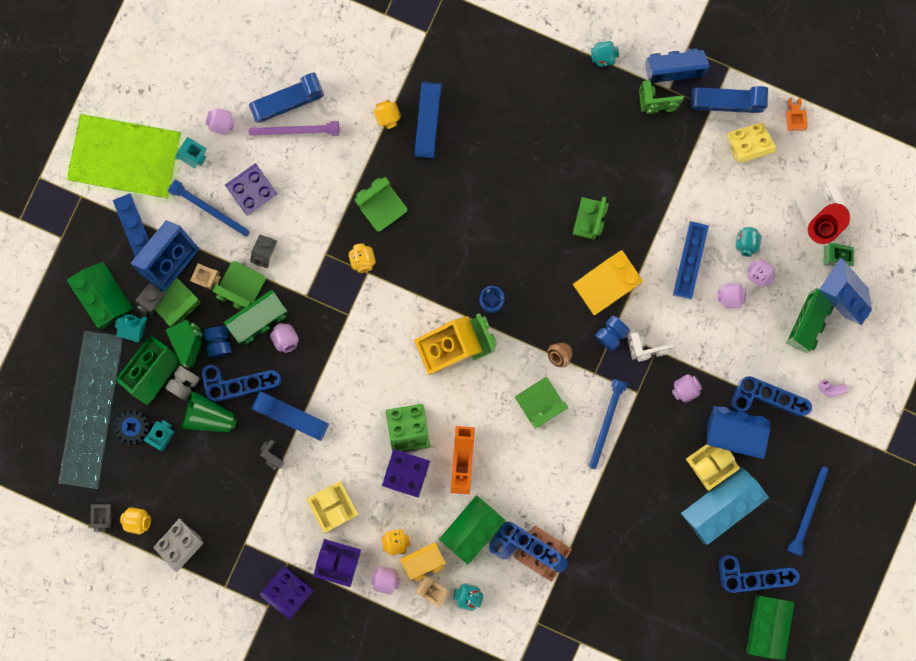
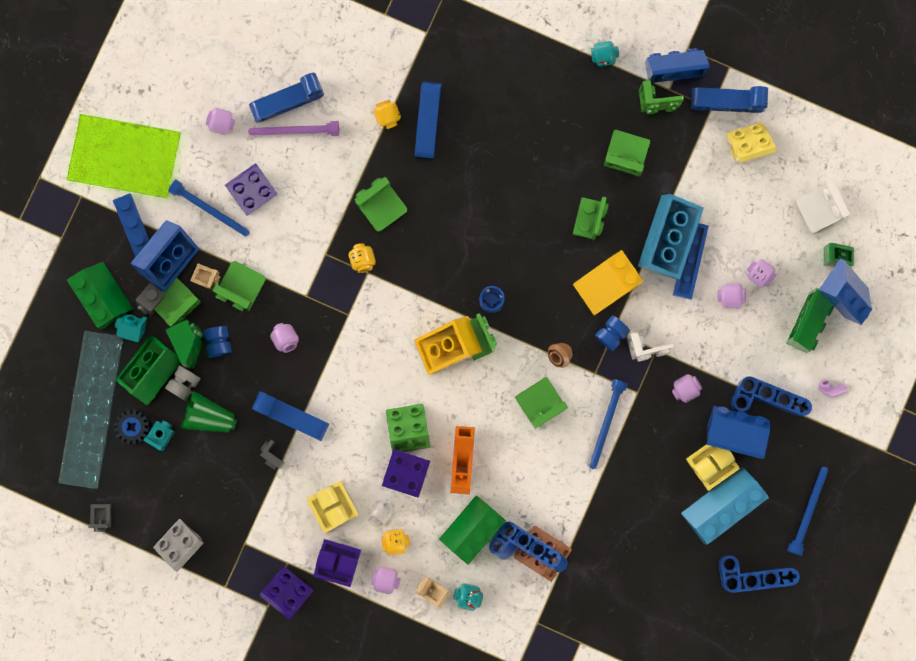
yellow head [120,507,151,534] -> none
teal brick [175,137,207,168] -> none
blue beam [202,365,282,402] -> none
slope [224,290,288,345] -> none
dark grey bracket [250,234,277,268] -> none
yellow slope [400,542,446,581] -> none
teal head [735,227,762,257] -> none
green slope [746,595,794,660] -> none
orange plate [786,98,808,131] -> none
red piece [808,203,850,244] -> none
none -> bright green bracket [603,130,650,176]
none -> dark azure slope [637,194,704,280]

